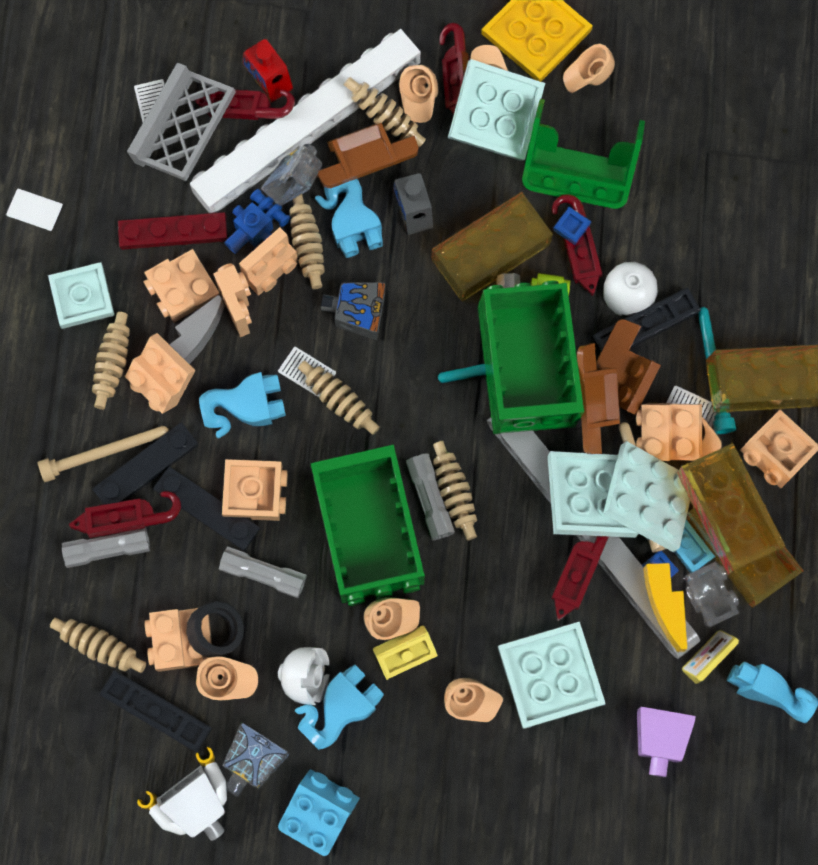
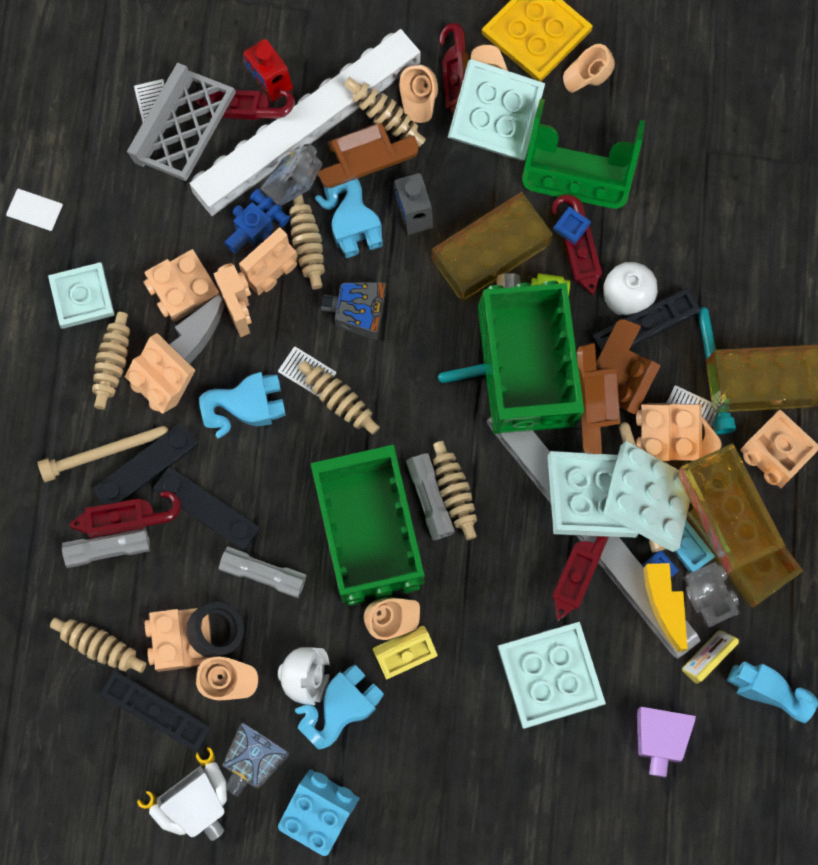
dark red plate [118,212,228,250] -> none
light nougat plate [222,460,287,521] -> none
light nougat cap [444,678,503,722] -> none

